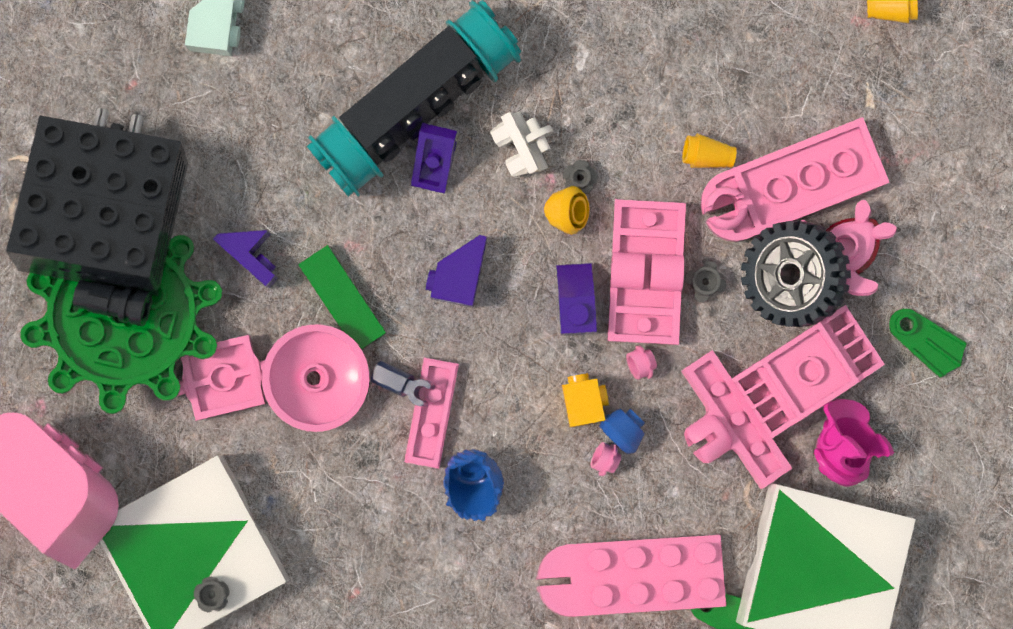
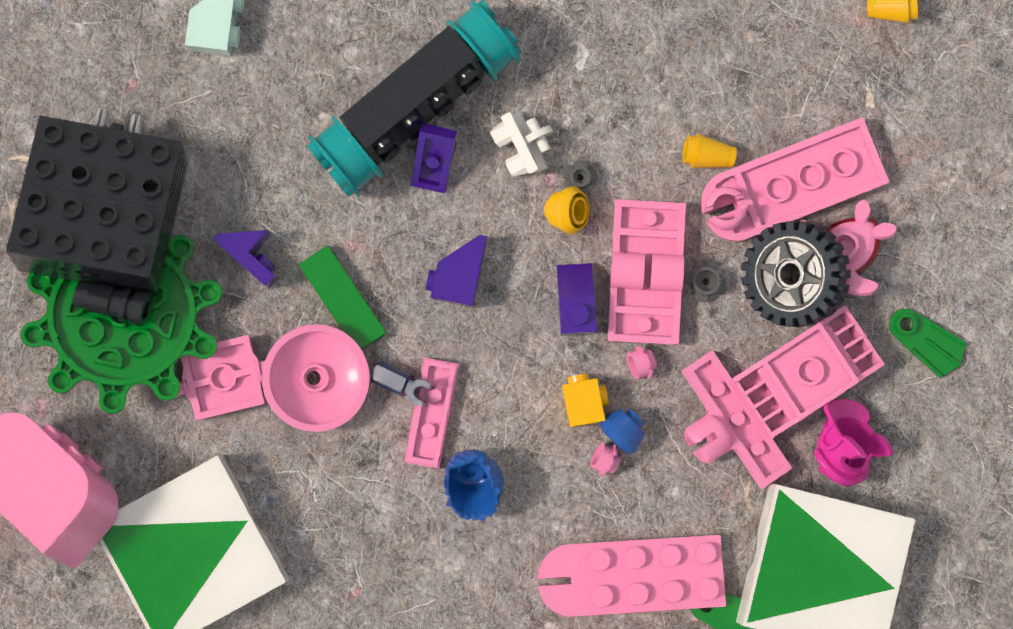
dark grey plate [194,577,230,613] -> none

